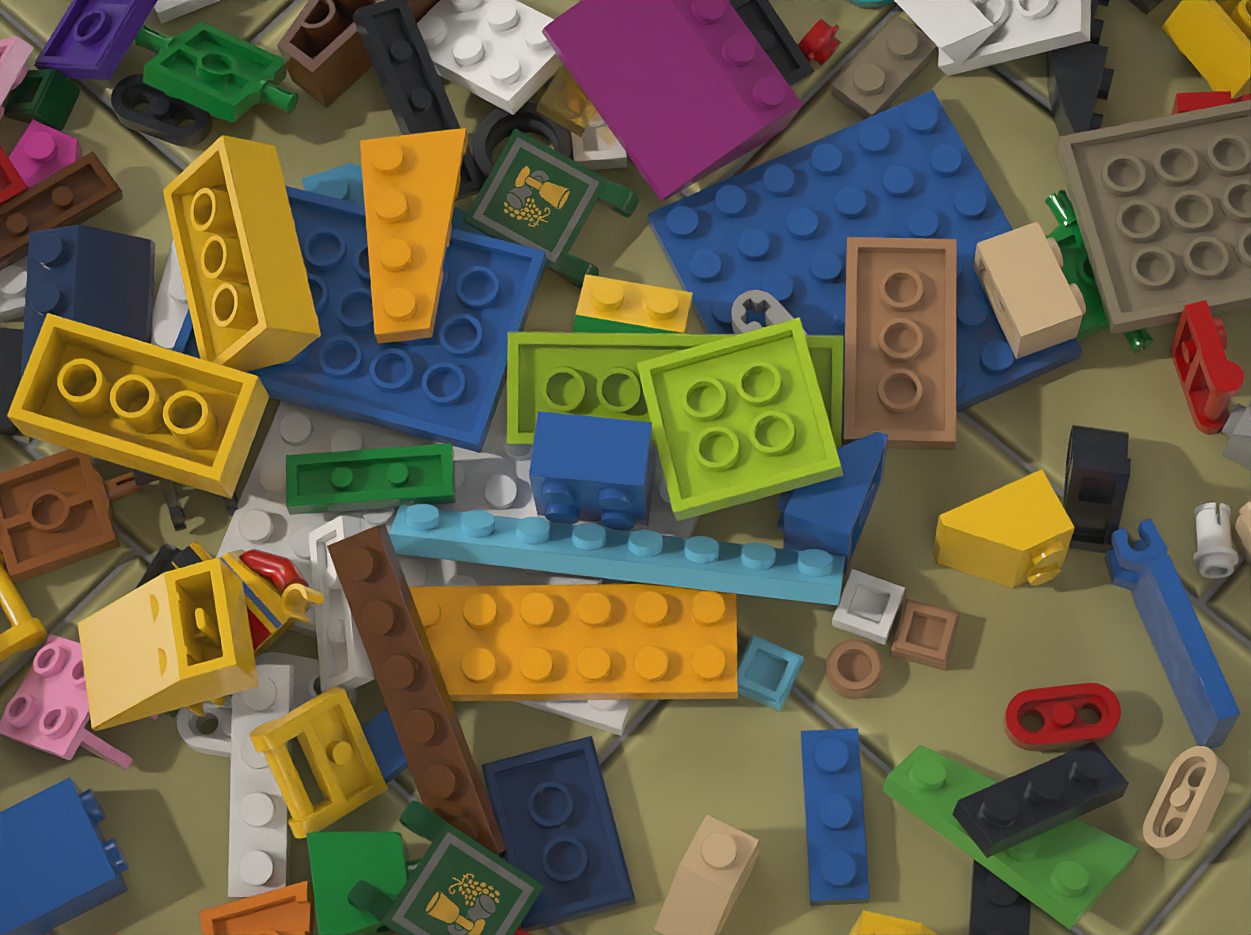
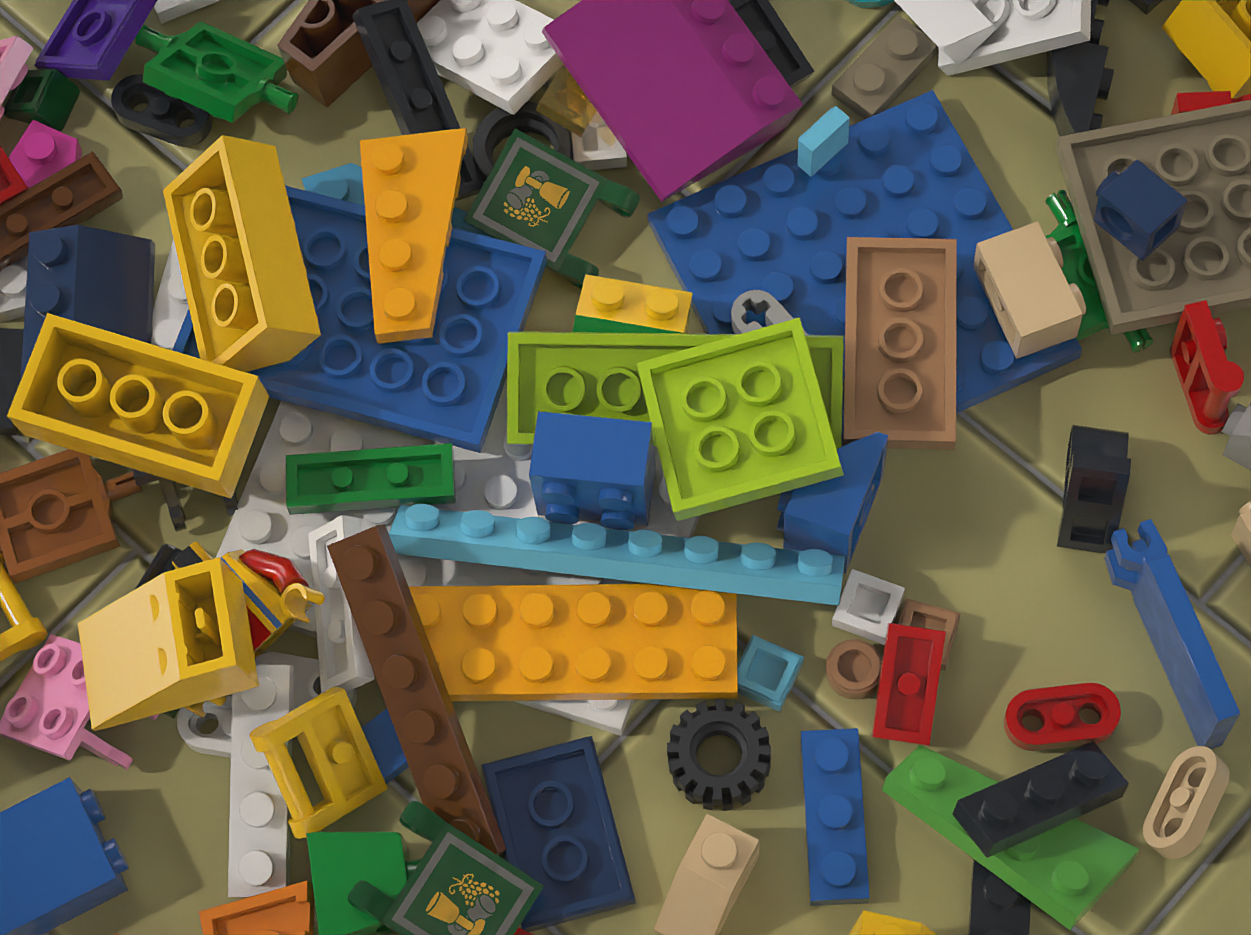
red plate [798,18,842,66] -> none
yellow slope [932,469,1075,588] -> none
white pin [1192,503,1239,578] -> none
none -> black tyre [667,699,771,811]
none -> medium azure tile [798,106,850,177]
none -> red plate [871,623,946,746]
none -> dark blue brick [1094,159,1187,261]

